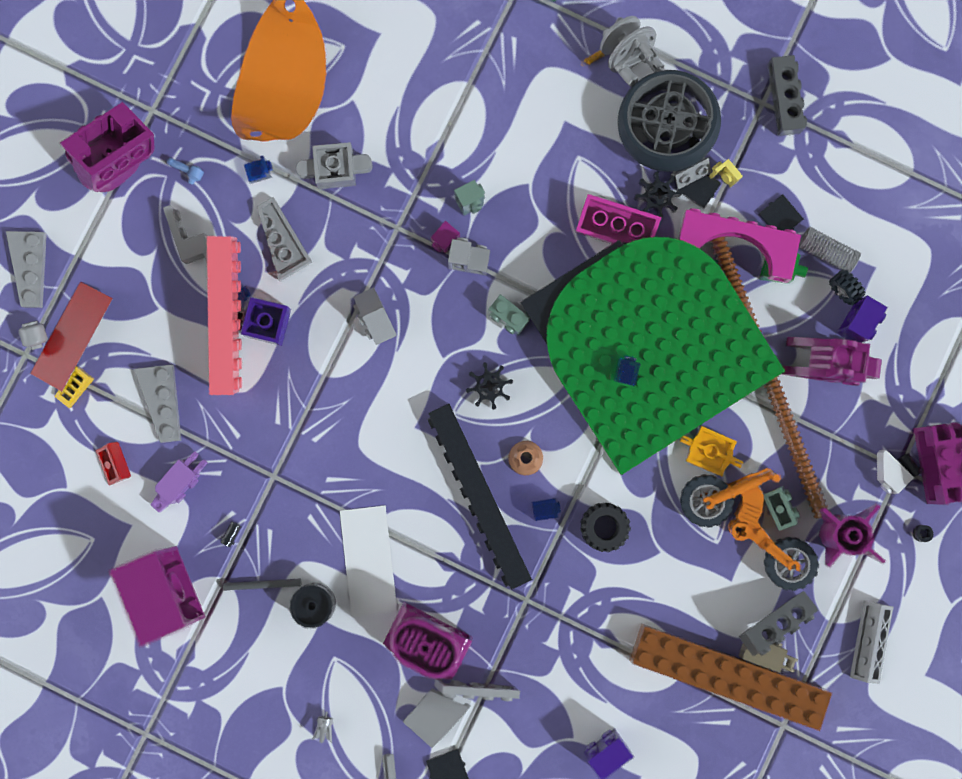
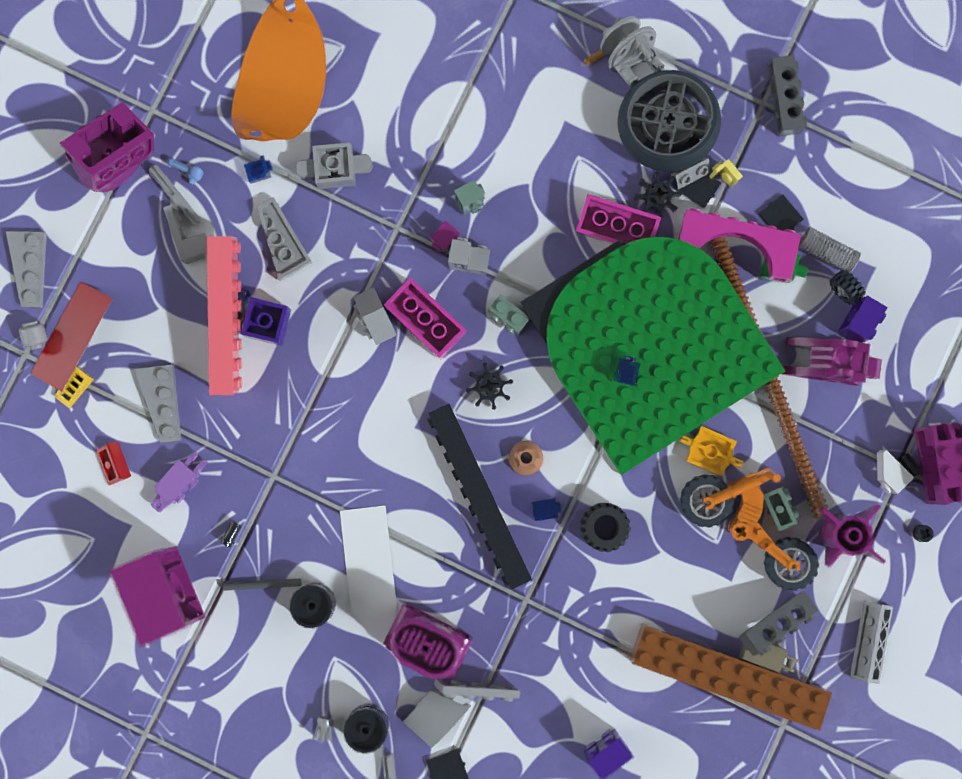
none -> light grey axle [149,165,202,227]
none -> black wheel [343,704,389,754]
none -> dark pink brick [384,278,466,360]

